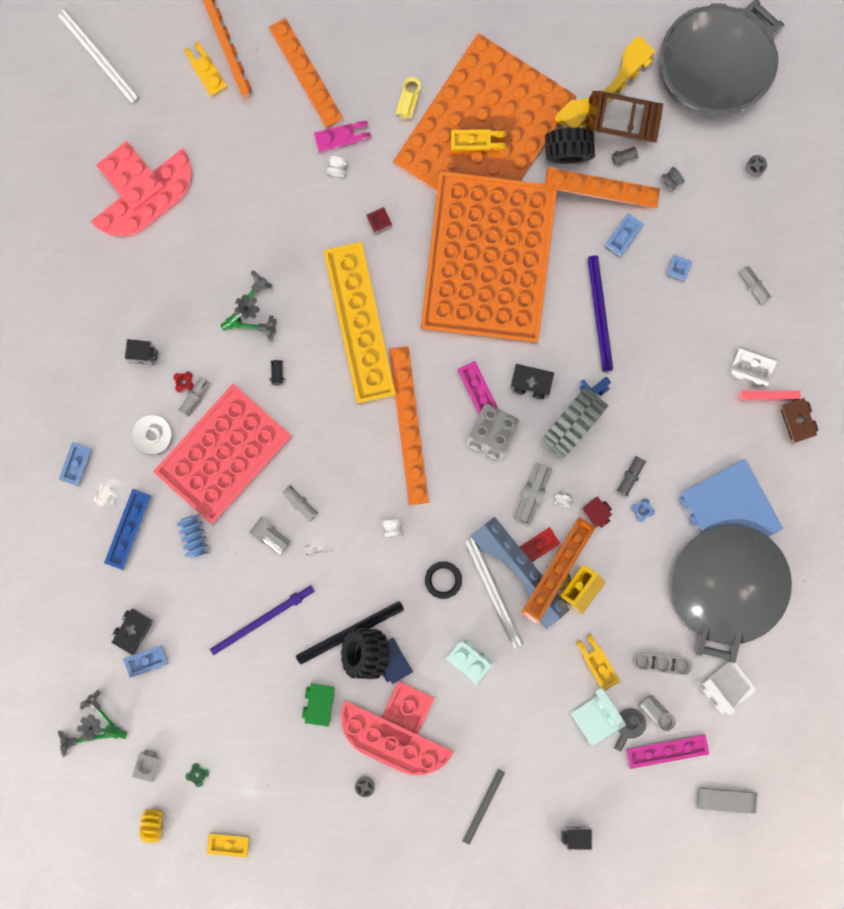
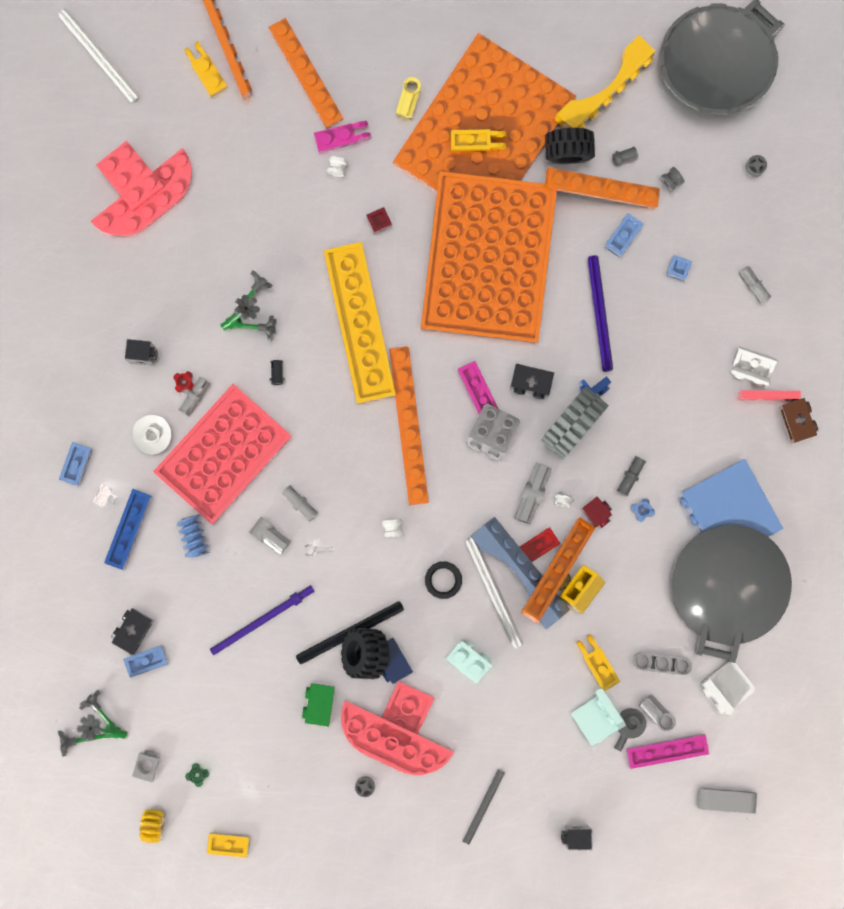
reddish brown door [585,91,664,143] -> none

